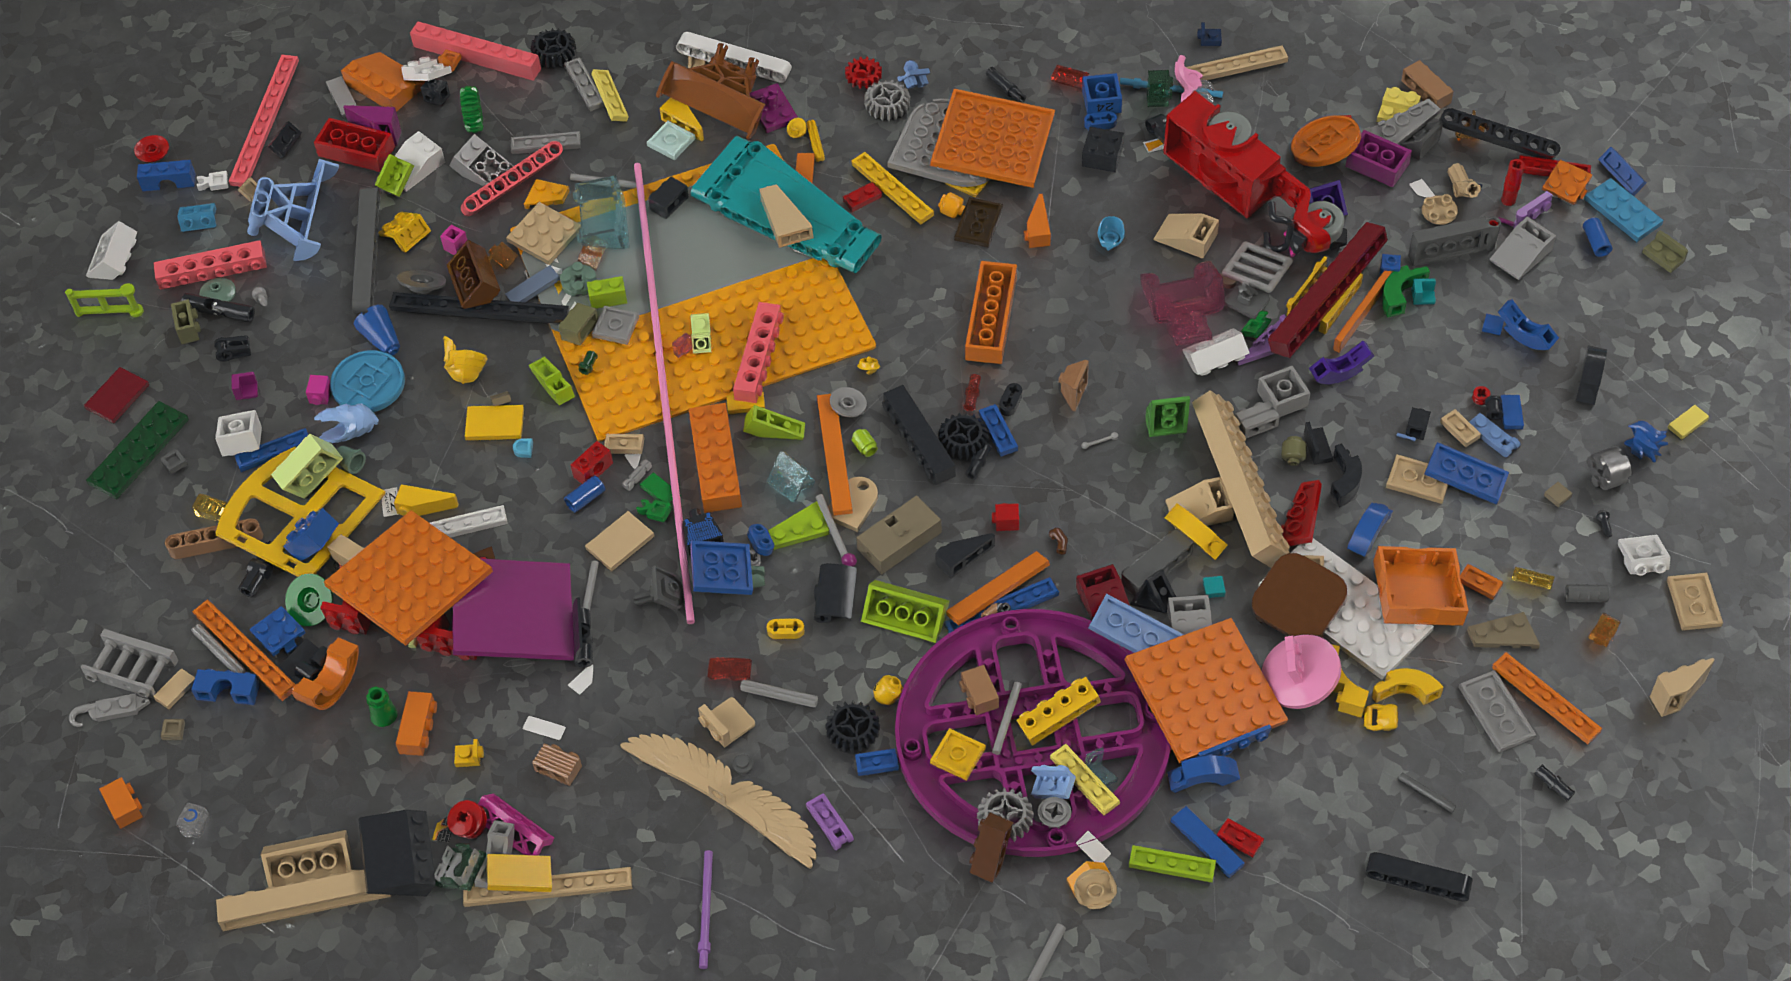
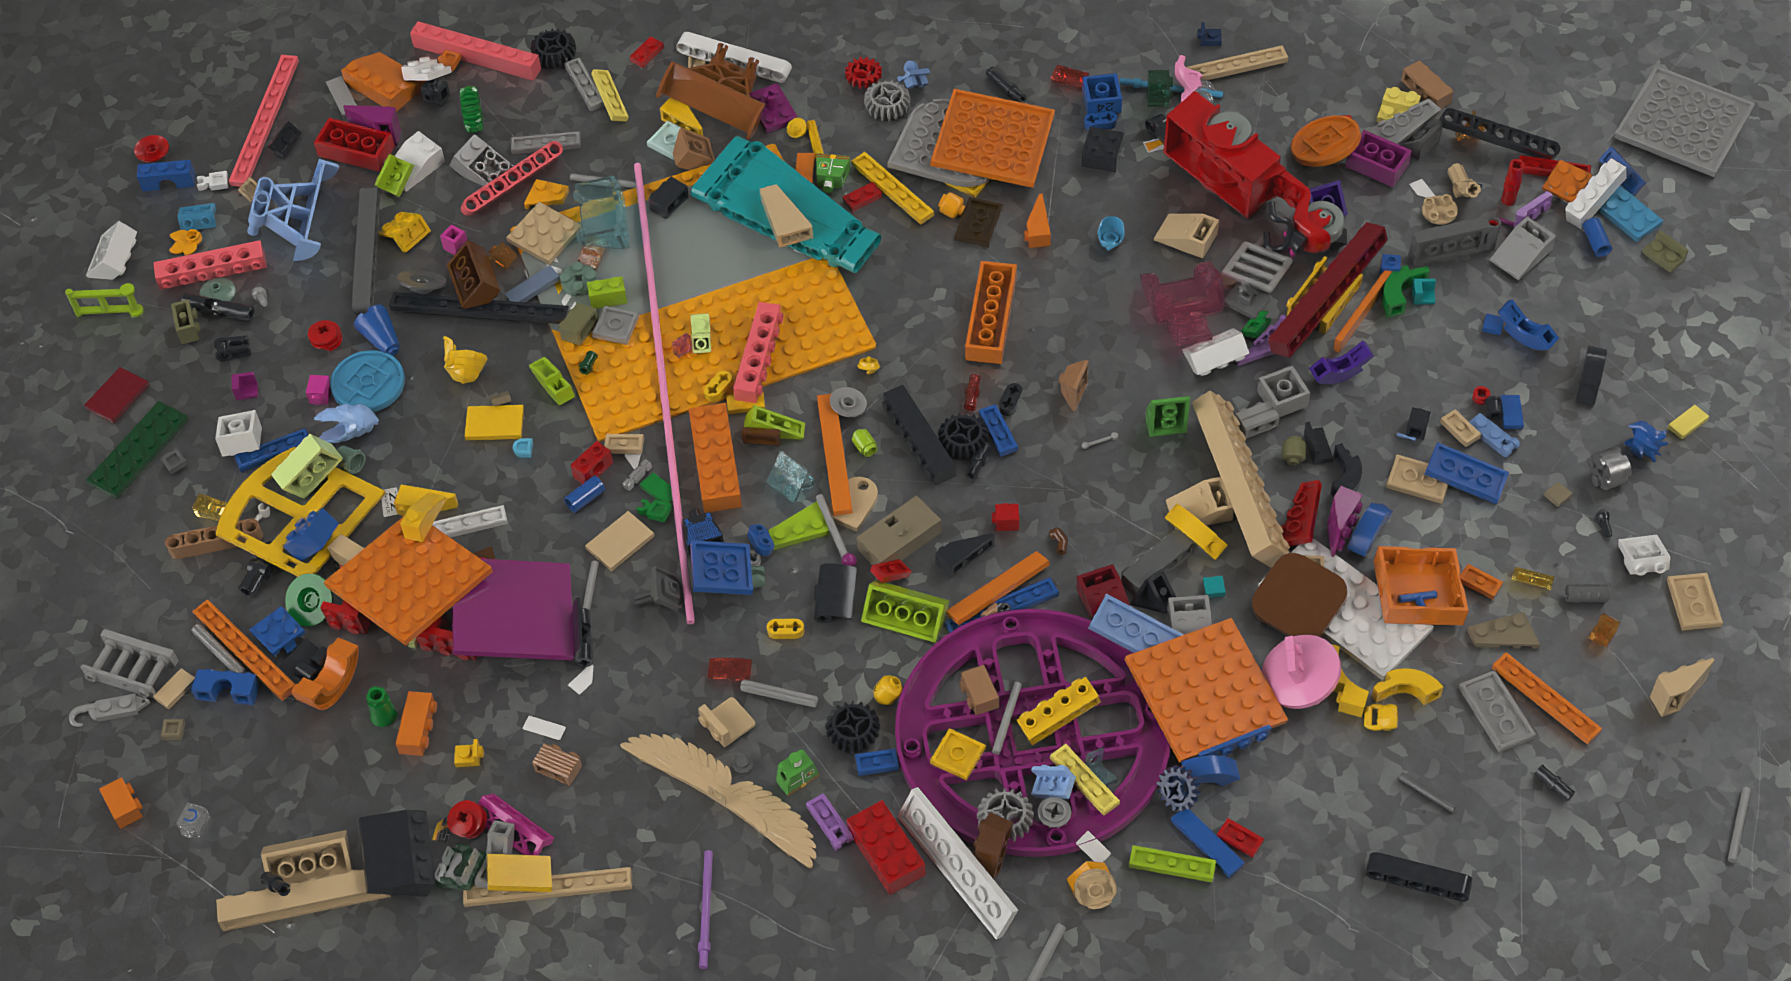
none -> light orange plate [169,229,202,256]
none -> white hand [255,503,270,521]
none -> black pin [260,872,291,896]
none -> red piece [307,320,343,351]
none -> yellow slope [400,493,447,542]
none -> red plate [629,36,664,68]
none -> medium nougat slope [673,128,715,170]
none -> yellow beam [704,371,733,402]
none -> reddish brown tile [742,427,781,446]
none -> bright green torso [776,749,820,796]
none -> bright green torso [817,153,851,193]
none -> red brick [846,800,926,895]
none -> red plate [870,559,912,583]
none -> white plate [897,787,1018,940]
none -> dark blue gear [1157,765,1201,812]
none -> magenta slope [1327,486,1363,557]
none -> blue piece [1398,590,1437,606]
none -> white brick [1565,158,1626,229]
none -> light grey plate [1614,66,1755,177]
none -> light grey bar [1727,787,1751,863]

